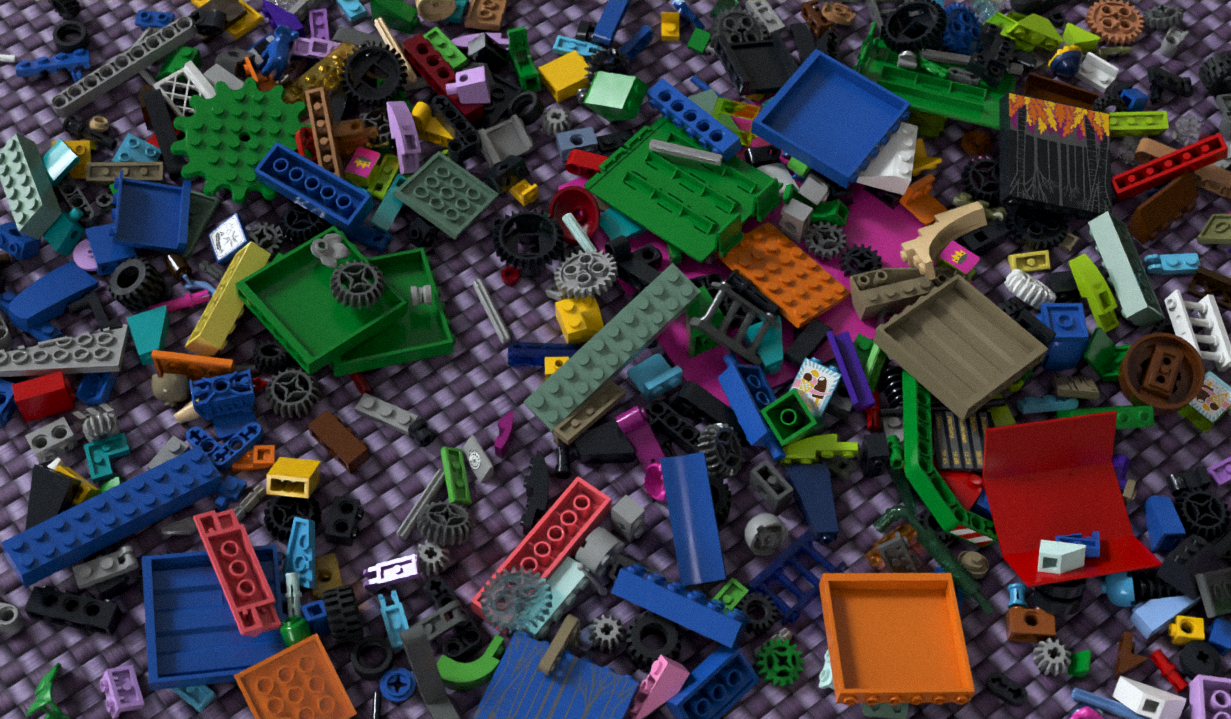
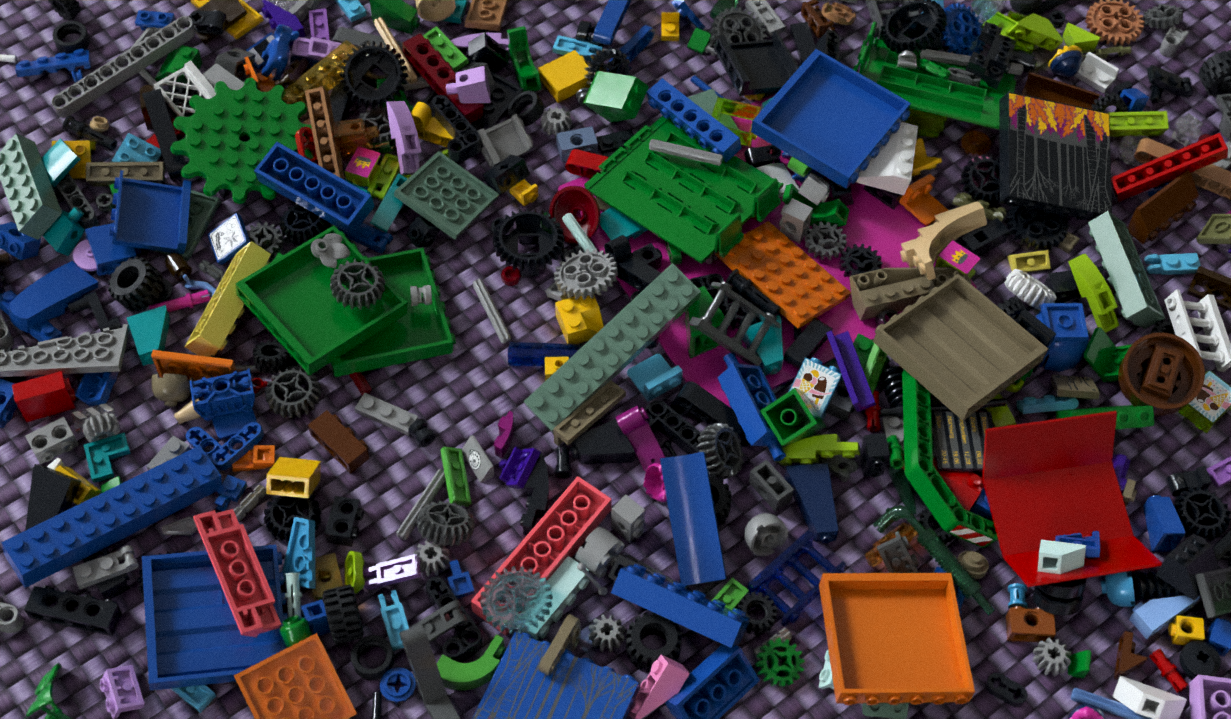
none -> lime plate [345,551,365,593]
none -> blue plate [447,559,475,599]
none -> dark purple slope [499,447,541,489]

